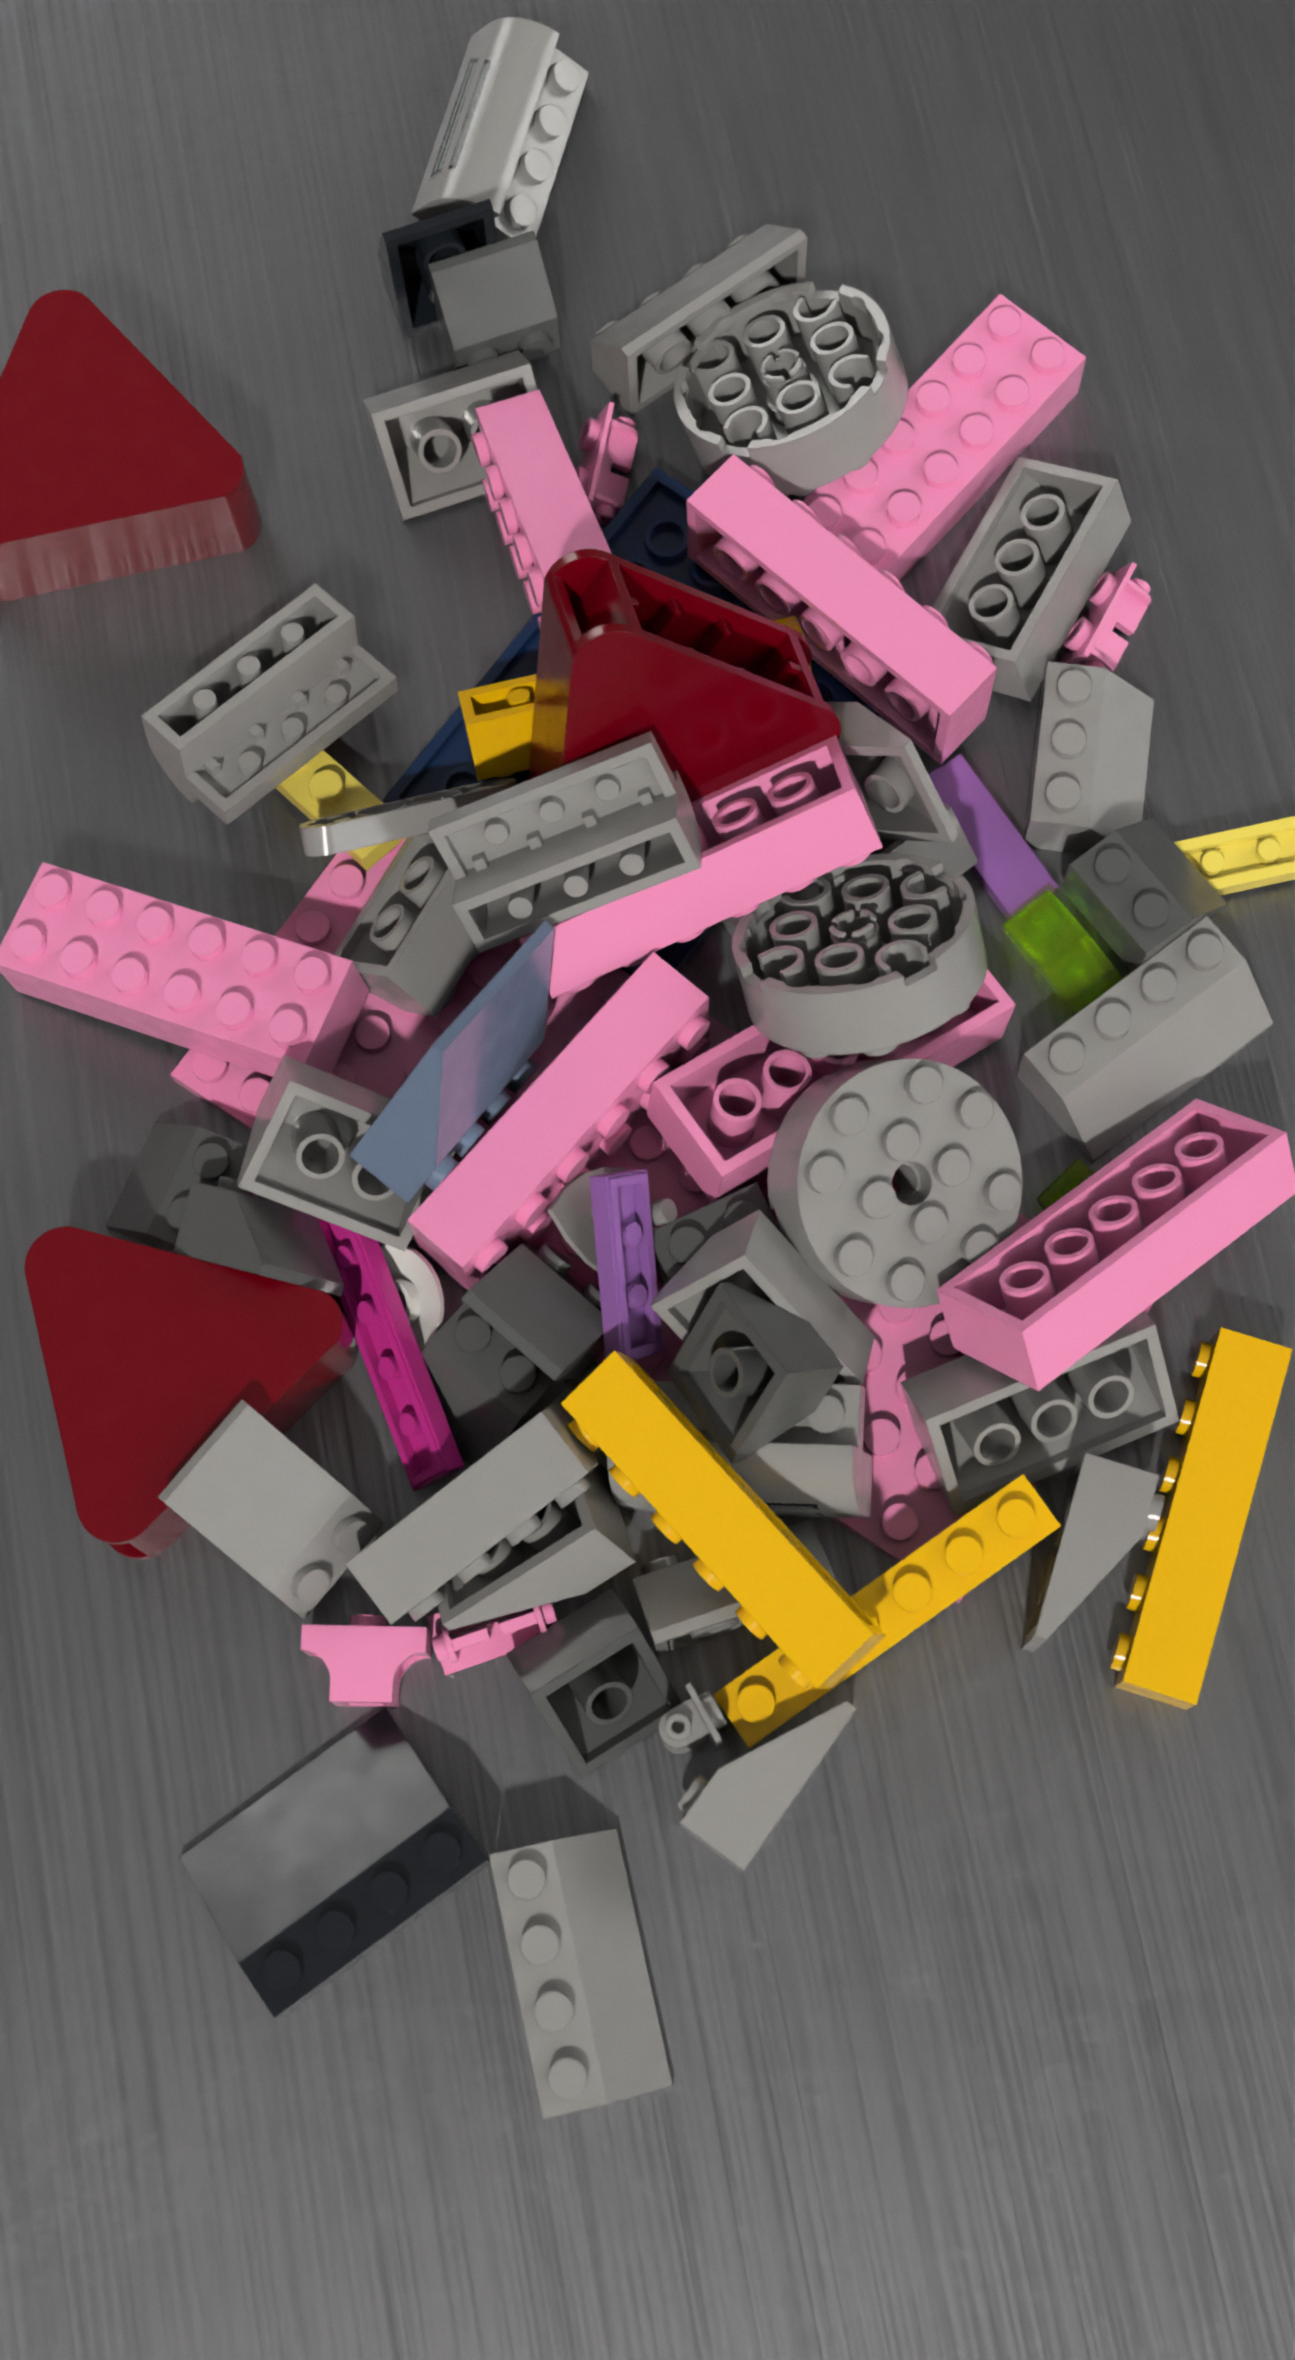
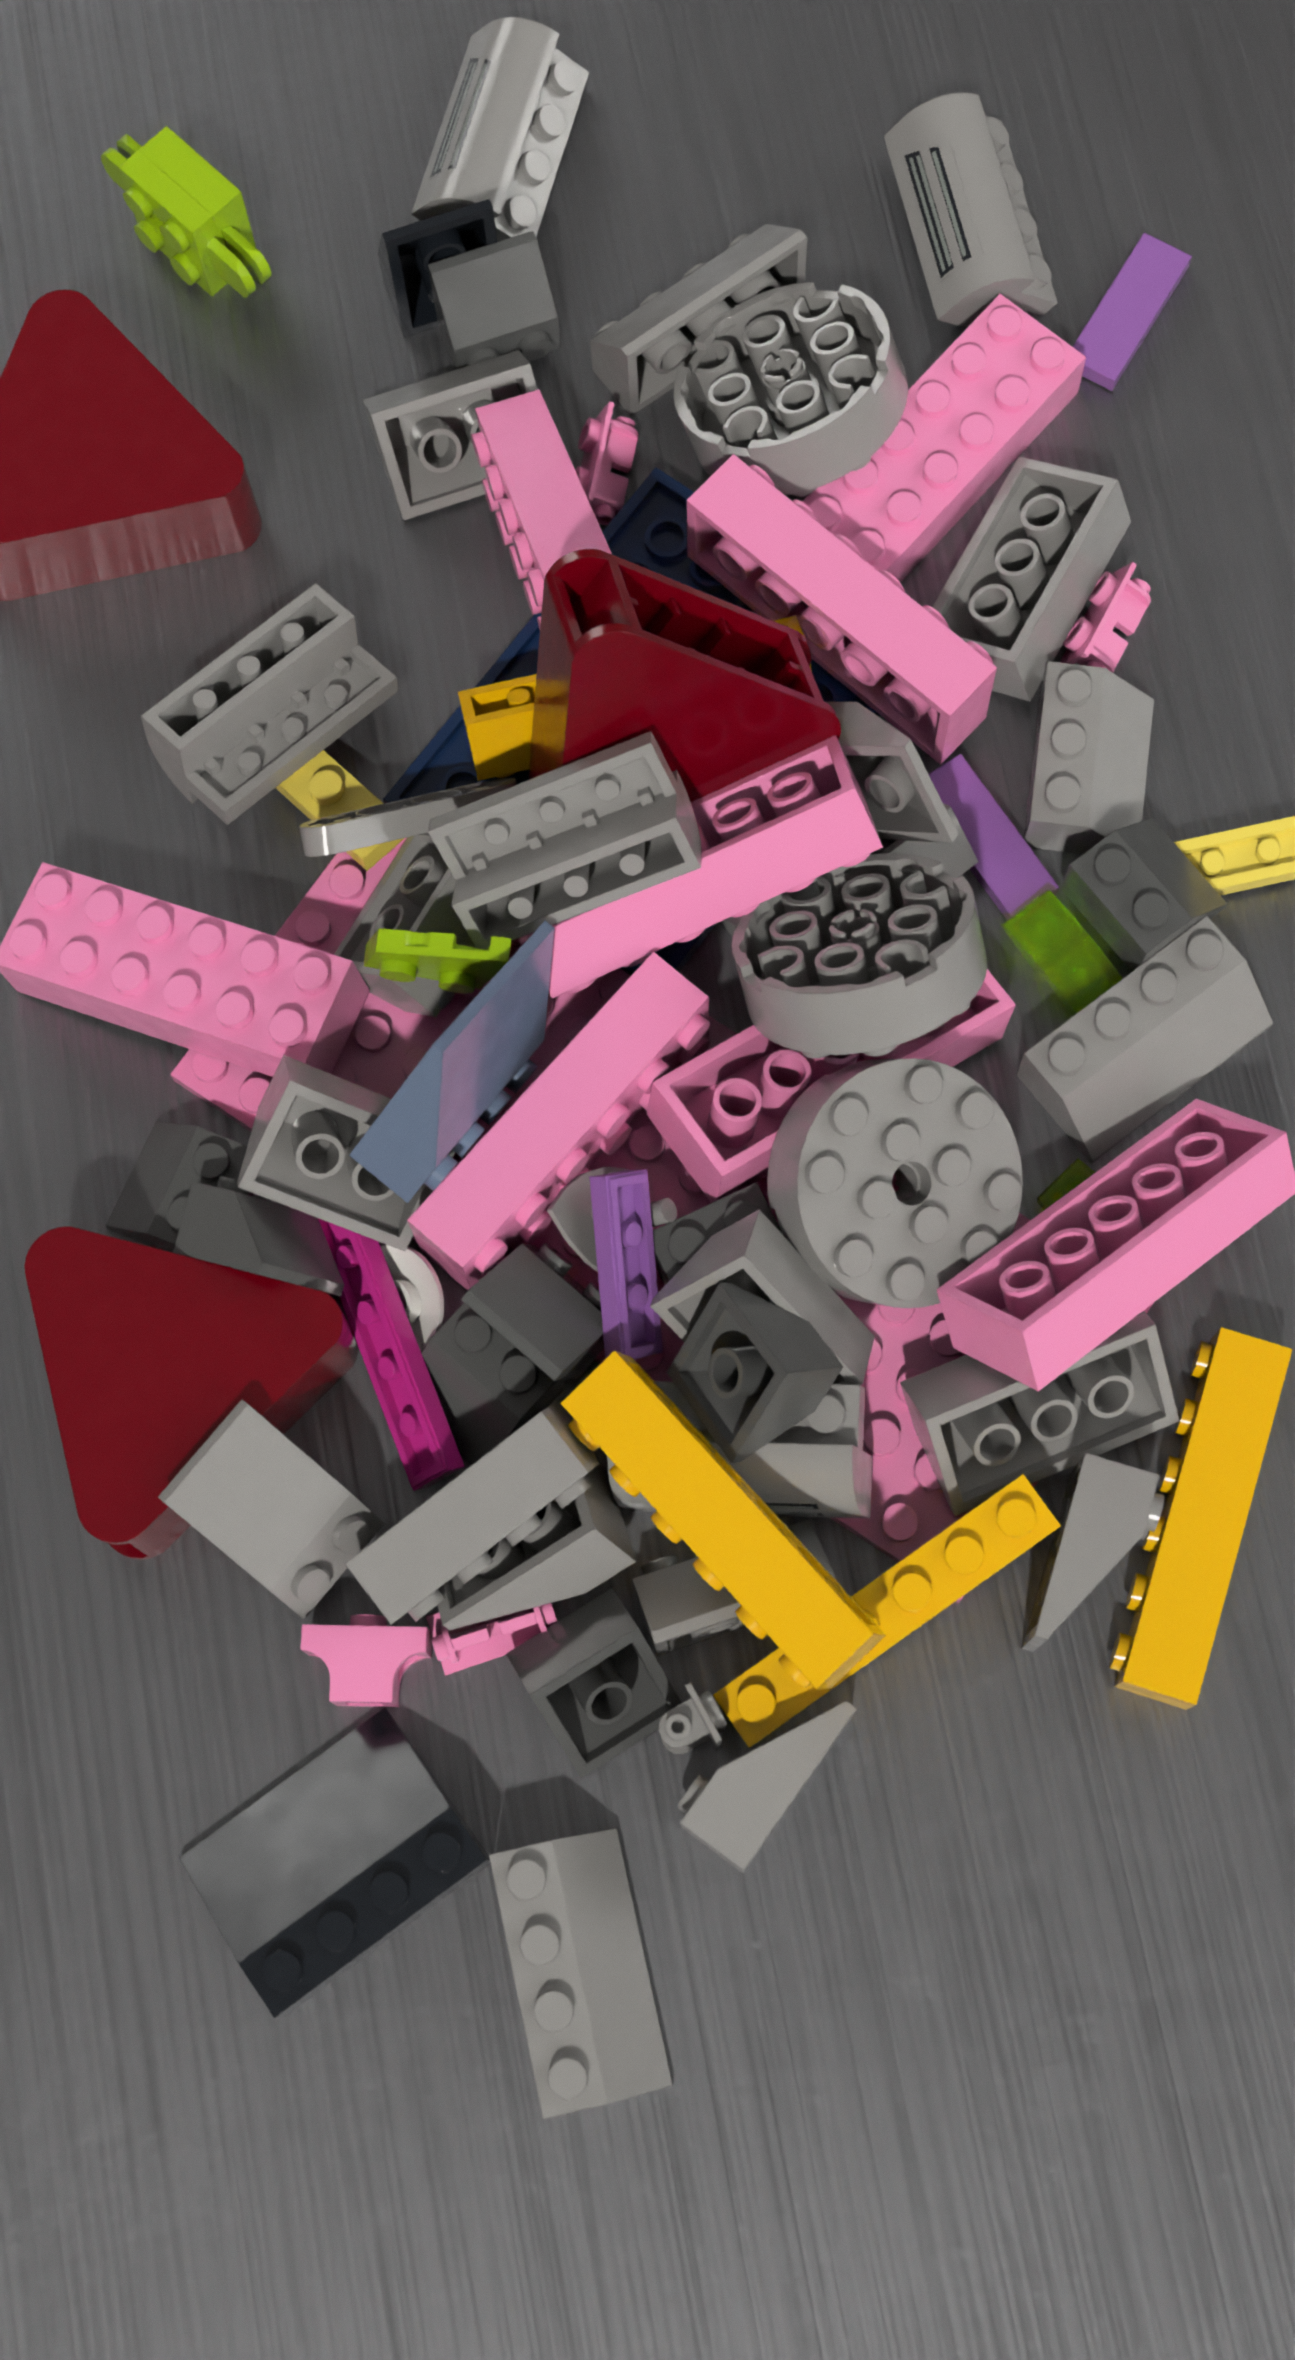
none -> lime brick [100,126,272,298]
none -> lime wing [363,929,511,994]
none -> light grey brick [884,93,1058,328]
none -> medium lavender tile [1073,233,1192,391]

